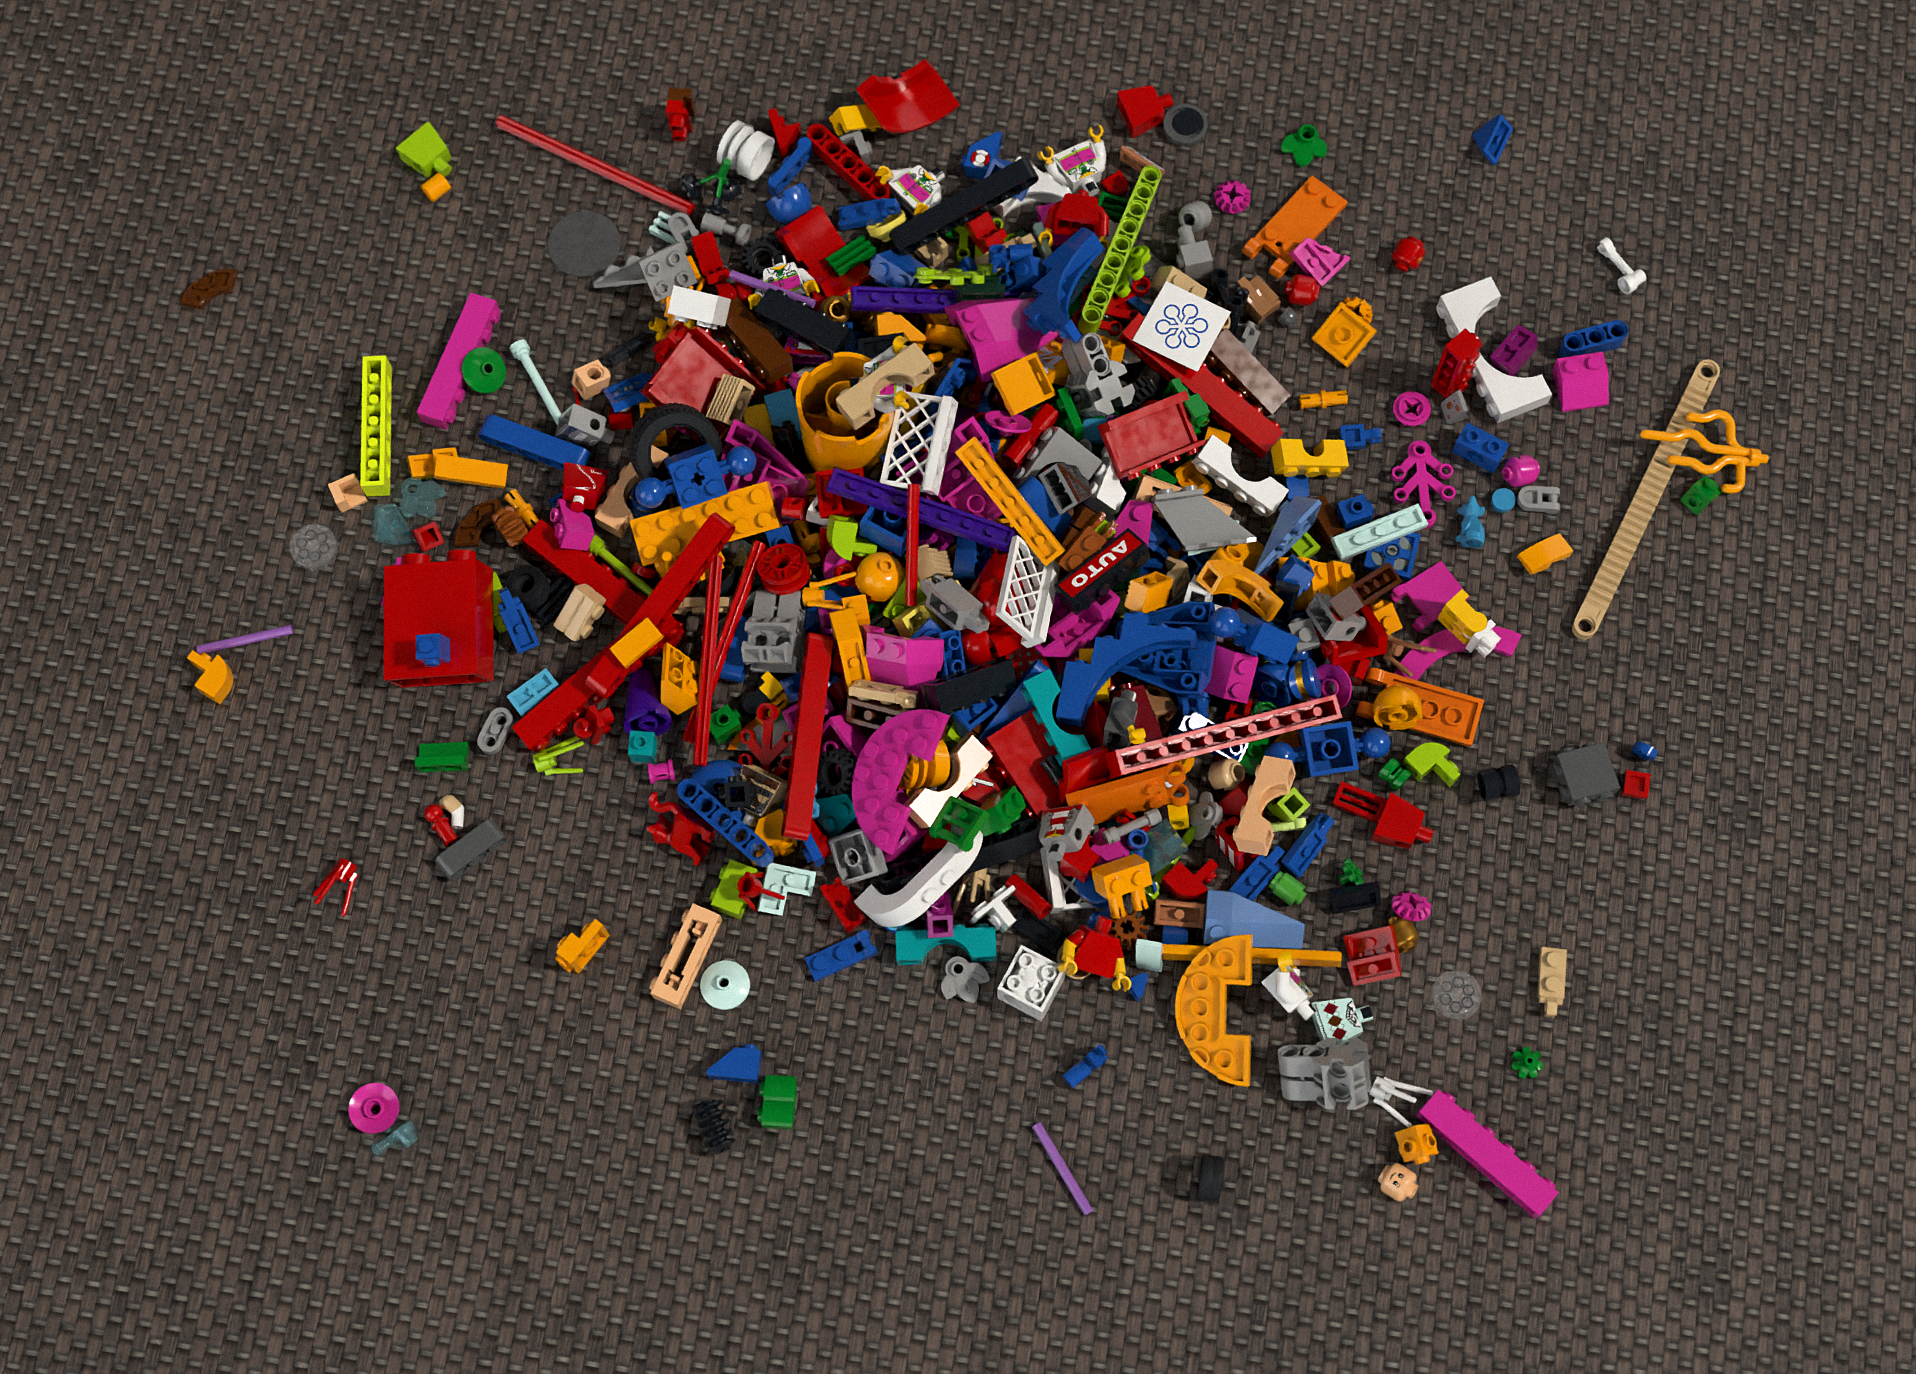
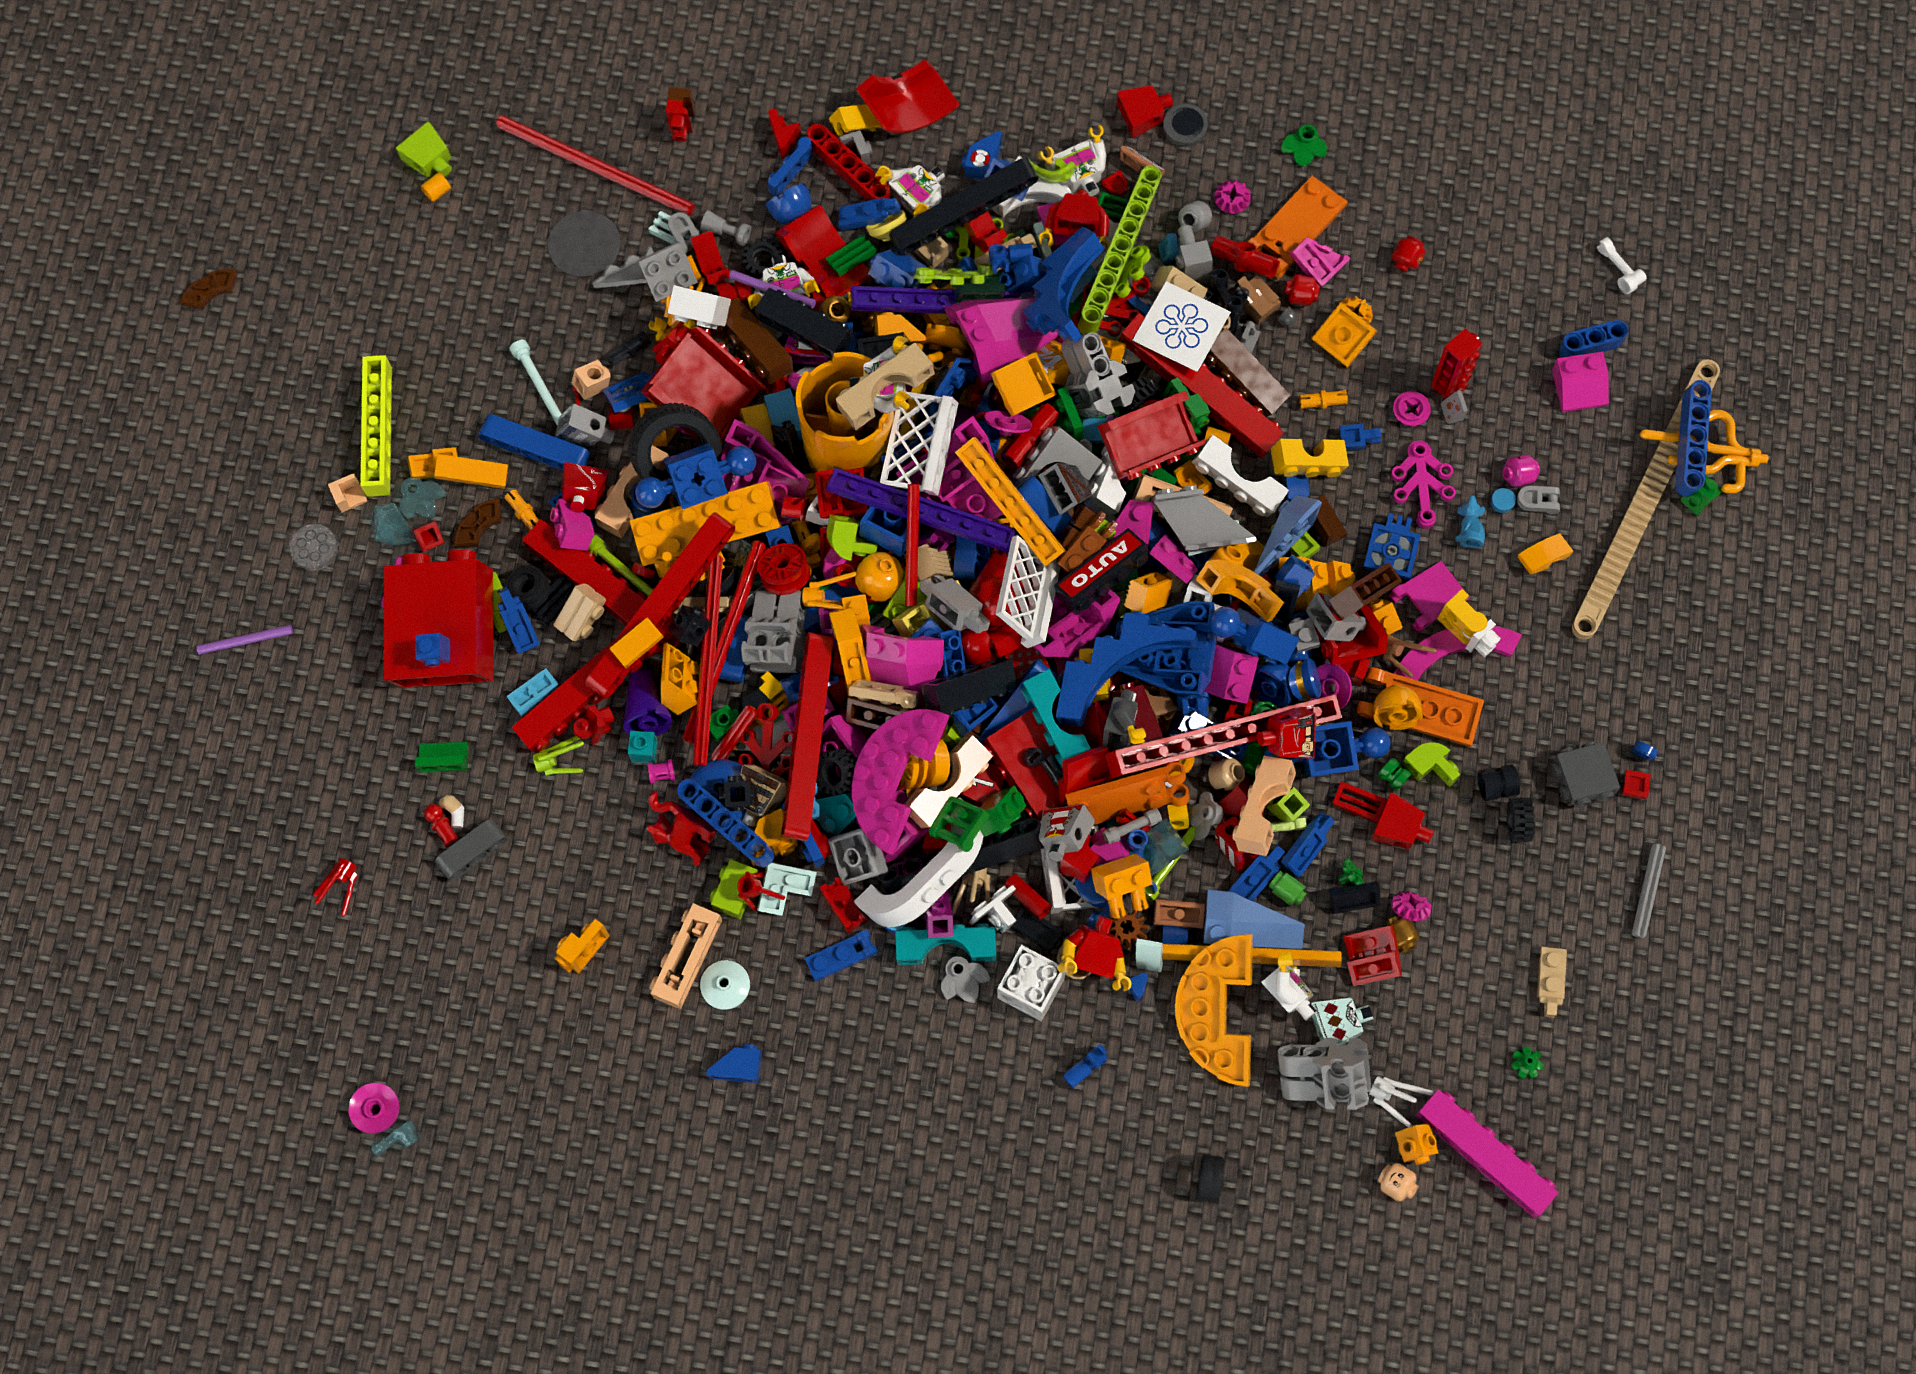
light orange brick [187,650,233,705] -> none
dark pink brick [416,293,501,430] -> none
green dish [461,347,506,394] -> none
light grey plate [477,707,514,754] -> none
dark orange gear [492,505,528,547] -> none
black plant [682,158,741,214] -> none
black piece [692,1099,736,1156] -> none
tan brick [706,374,755,428] -> none
white wheel [717,120,775,181] -> none
green brick [757,1075,797,1130] -> none
medium lavender bar [1032,1122,1093,1216] -> none
red brick [1161,858,1218,901] -> none
light aqua tile [1331,504,1428,561] -> none
blue brick [1335,494,1374,531] -> none
clear tile [1431,970,1482,1021] -> none
white arch [1436,277,1552,423] -> none
blue brick [1452,422,1509,473] -> none
blue slope [1472,114,1513,165] -> none
magenta hinge [1490,324,1537,376] -> none
none -> black brick [668,605,712,647]
none -> red axle [711,705,757,761]
none -> black hinge [1022,747,1043,768]
none -> lime piece [1029,158,1075,183]
none -> dark pink wing [1149,534,1198,584]
none -> dark azure tile [1158,233,1179,265]
none -> red piece [1210,236,1280,278]
none -> red torso [1257,707,1316,758]
none -> black tyre [1506,797,1535,842]
none -> light grey axle [1632,844,1666,938]
none -> blue beam [1675,380,1712,497]

